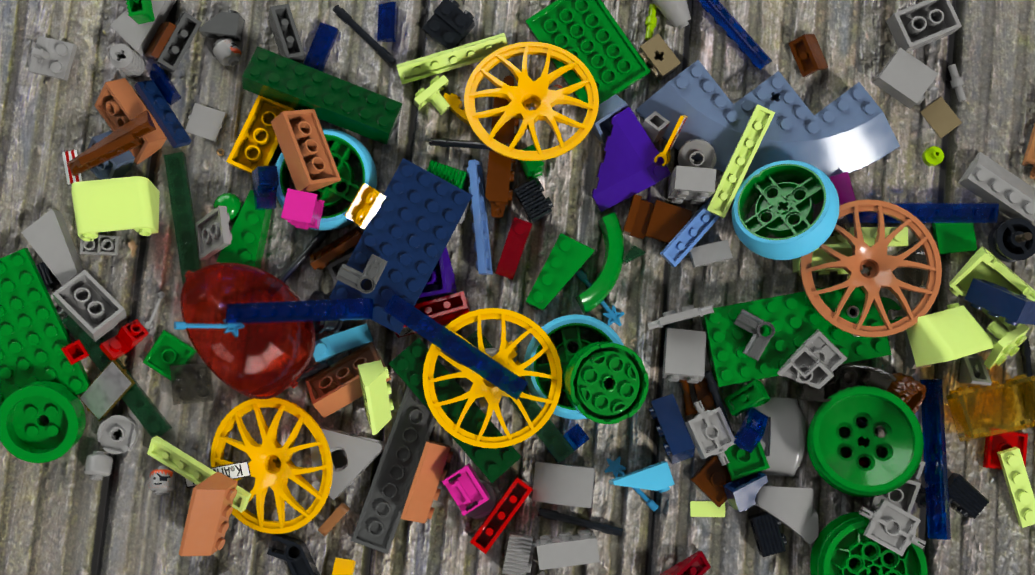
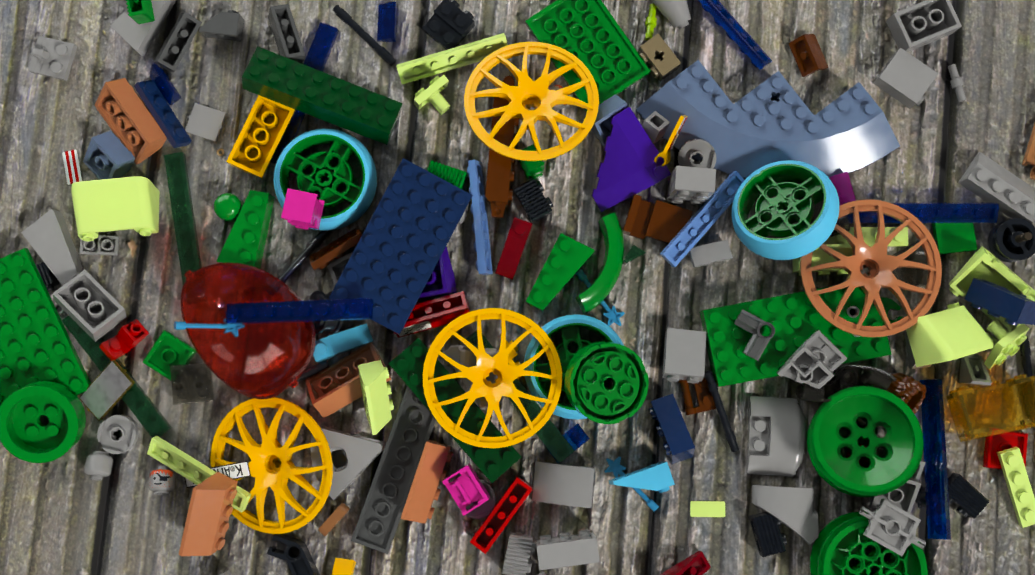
red slope [61,339,89,365] -> none
reddish brown wedge [68,110,156,176] -> none
light grey piece [109,44,145,78] -> none
reddish brown tile [144,22,176,59] -> none
light grey hinge [145,291,165,329] -> none
light grey plate [195,206,232,260] -> none
light grey head [213,38,242,67] -> none
clear blue arch [252,166,279,210] -> none
nougat slope [271,109,341,192] -> none
dark grey piece [335,254,388,294] -> none
yellow bracket [345,183,386,230] -> none
clear blue plate [384,294,528,400] -> none
black piece [429,138,509,151] -> none
yellow slope [443,93,470,126] -> none
black piece [538,508,623,537] -> none
light grey plate [647,305,714,330] -> none
light grey plate [685,400,737,466] -> none
reddish brown tile [690,455,732,507] -> none
yellowish green plate [706,104,775,218] -> none
arch [723,471,768,512] -> none
green plate [724,380,770,416] -> none
green tile [725,430,770,481] -> none
clear blue arch [734,407,768,453] -> none
dark tan sticker [920,97,962,138] -> none
lime tile [922,146,944,166] -> none

